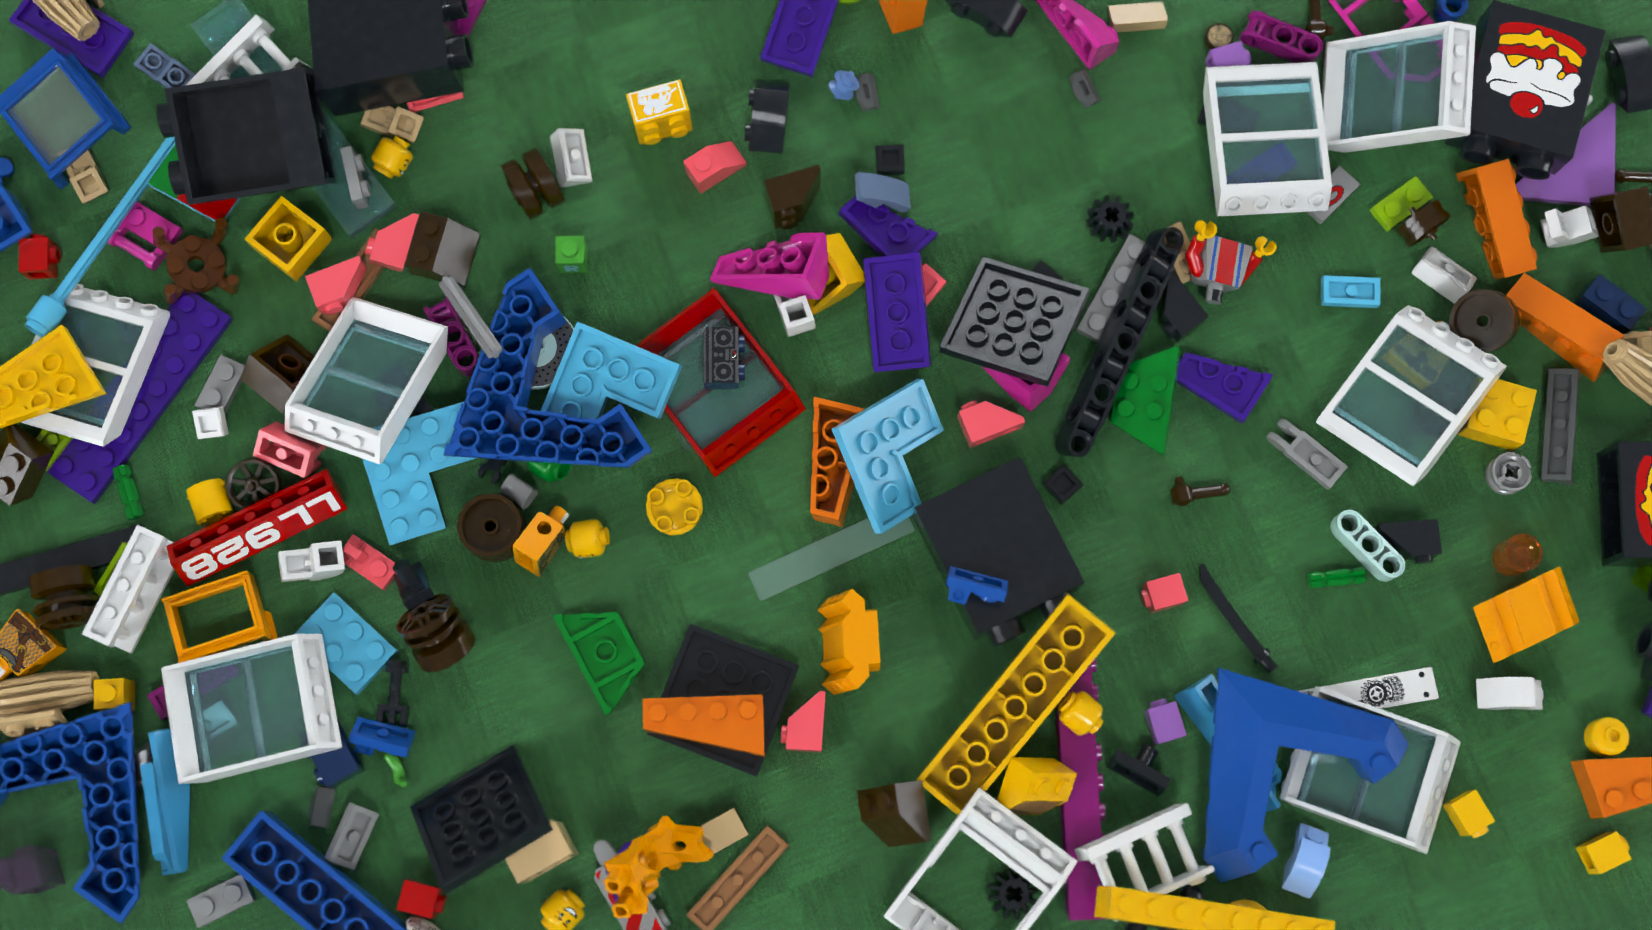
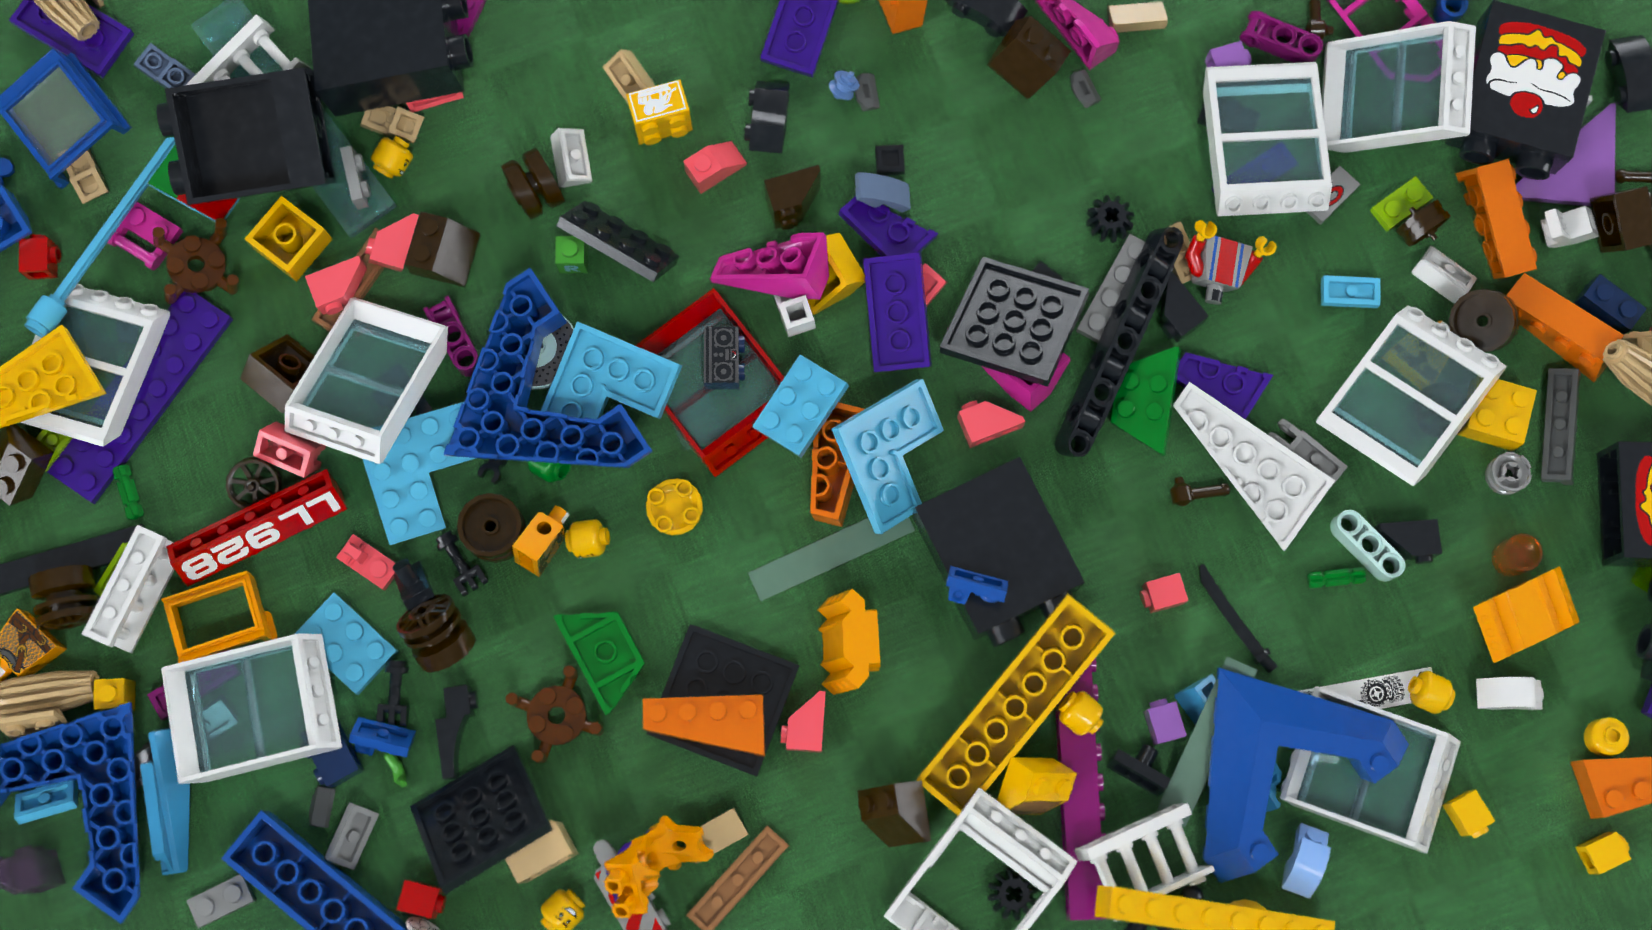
yellow piece [186,478,234,525] -> none
white tile [192,406,229,439] -> none
light grey plate [194,355,245,415] -> none
white brick [278,541,345,582] -> none
light grey axle [439,276,502,359] -> none
light grey brick [500,474,538,509] -> none
black tile [1042,464,1083,506] -> none
tile [1204,23,1234,50] -> none
none -> medium azure plate [14,780,78,825]
none -> black slope [435,685,479,780]
none -> black hinge [436,531,489,597]
none -> reddish brown plate [506,665,604,764]
none -> black plate [556,201,680,283]
none -> tan slope [603,49,655,104]
none -> medium azure plate [752,355,849,458]
none -> dark brown slope [987,16,1071,99]
none -> sand green sticker [1156,657,1257,827]
none -> white wing [1173,382,1335,551]
none -> yellow head [1408,671,1455,714]

